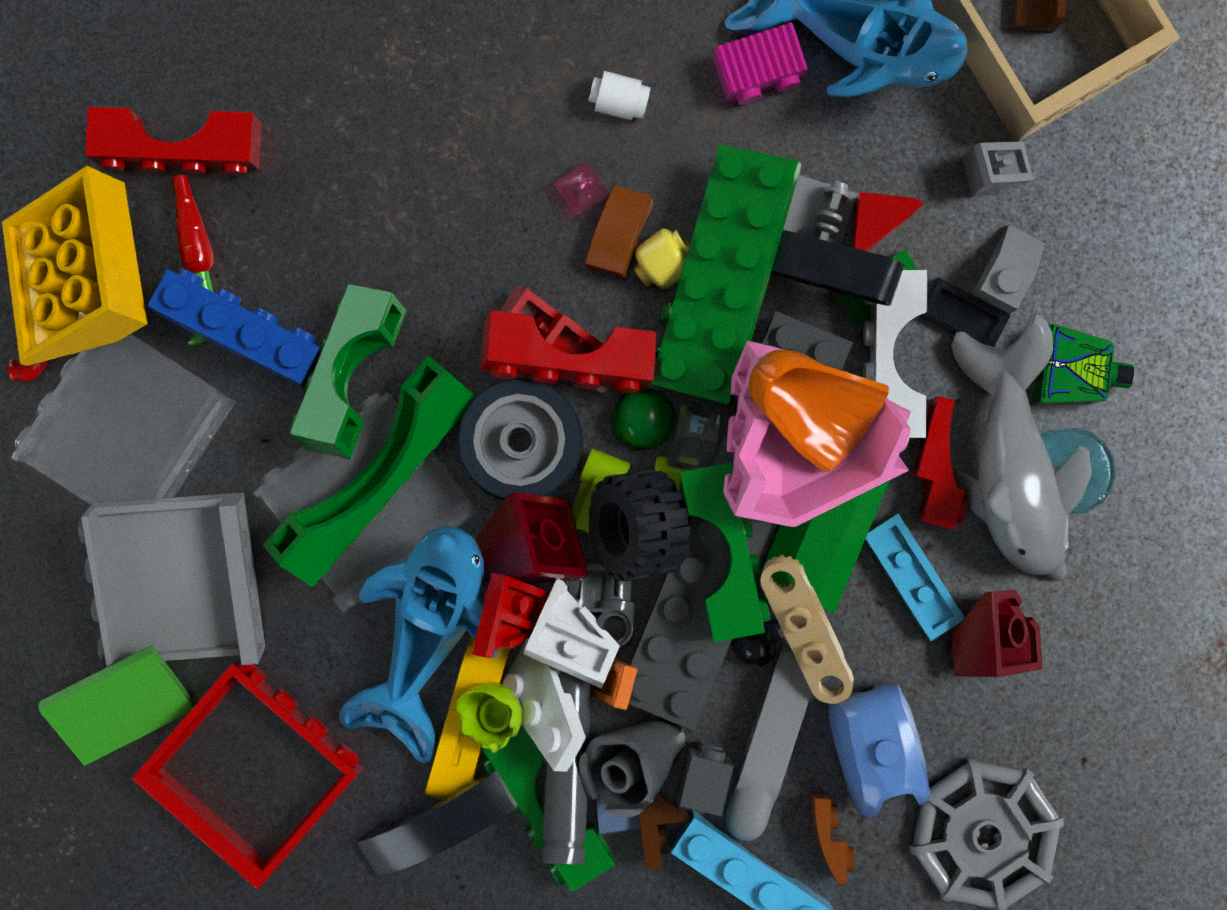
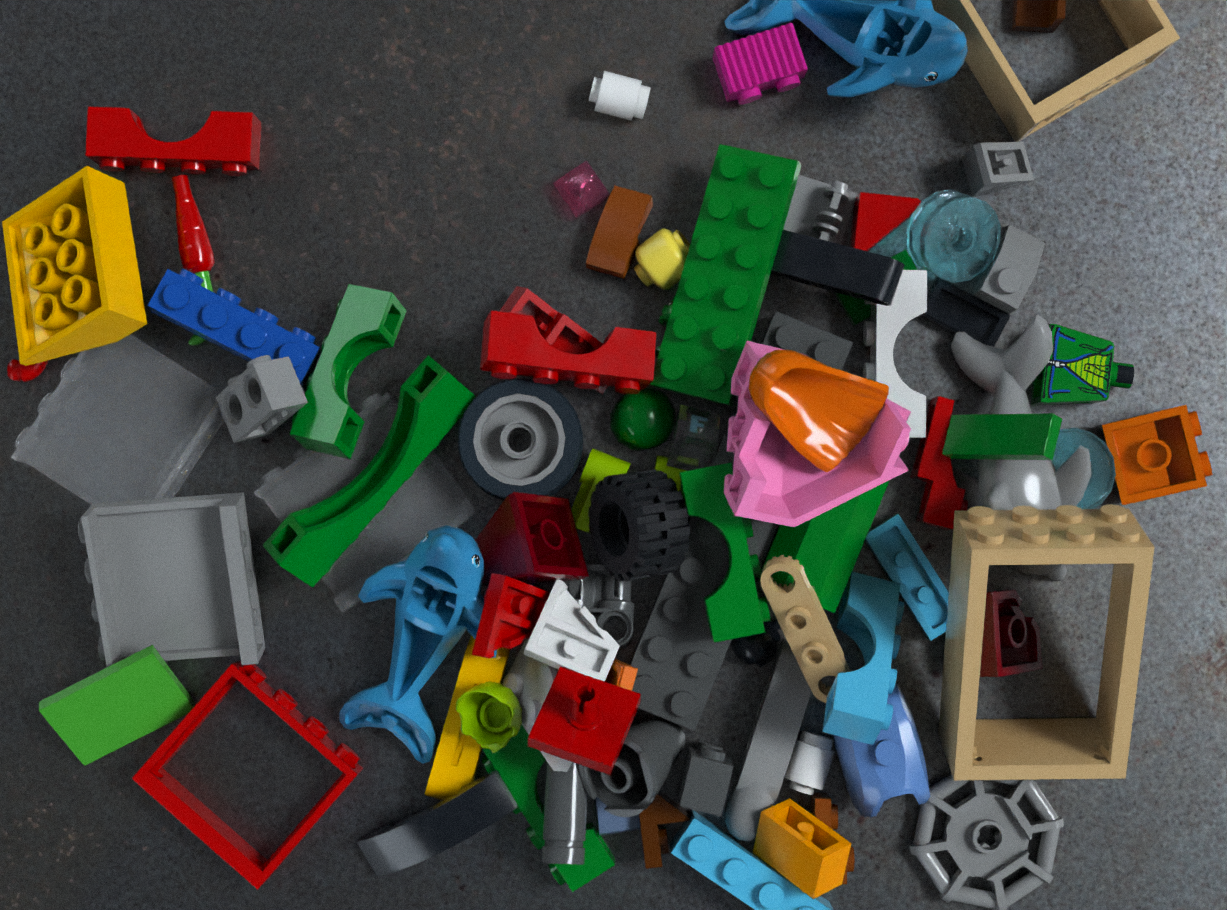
none -> light grey brick [215,355,308,443]
none -> red tile [528,667,641,775]
none -> light orange brick [753,798,852,899]
none -> white brick [784,730,835,795]
none -> medium azure arch [822,571,904,745]
none -> clear light blue wheel [906,189,1001,283]
none -> tan door [938,504,1155,781]
none -> green tile [942,413,1062,460]
none -> orange plate [1102,405,1213,505]

